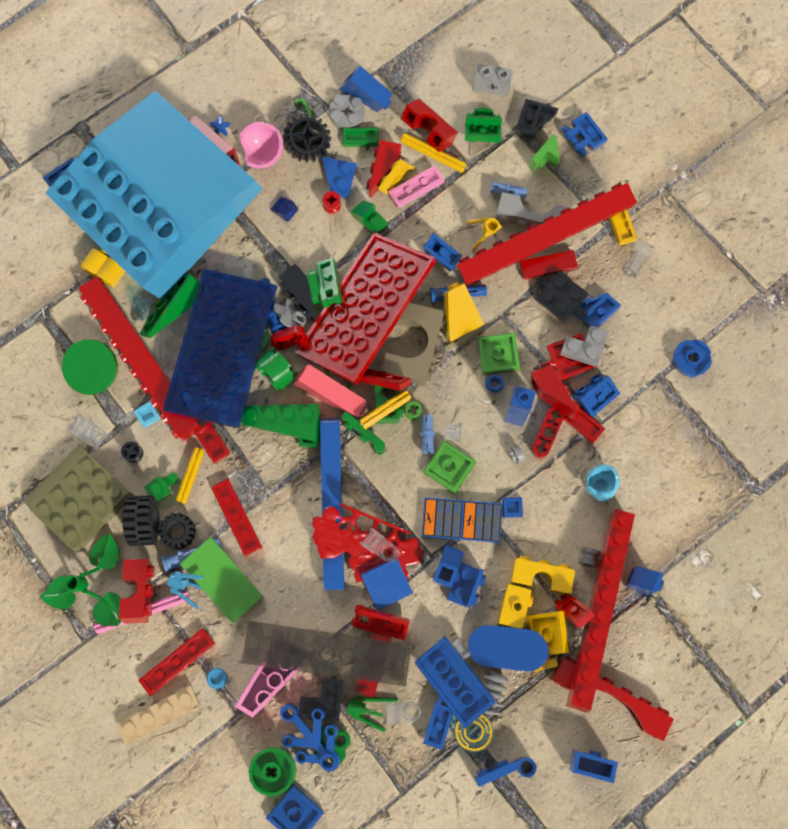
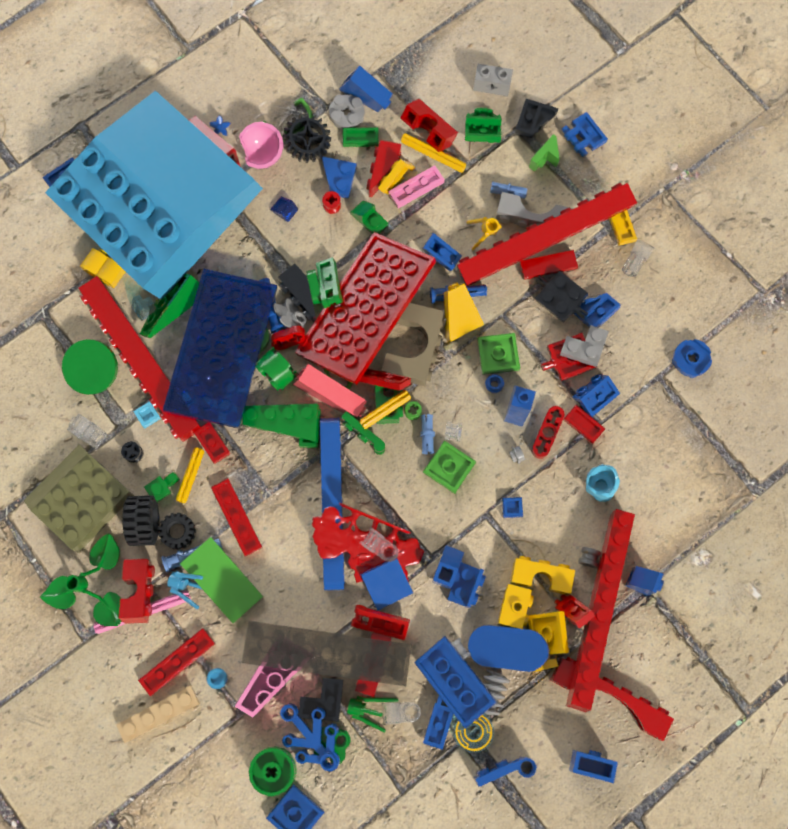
tile [422,498,502,543] -> none
red slope [530,365,579,420] -> none

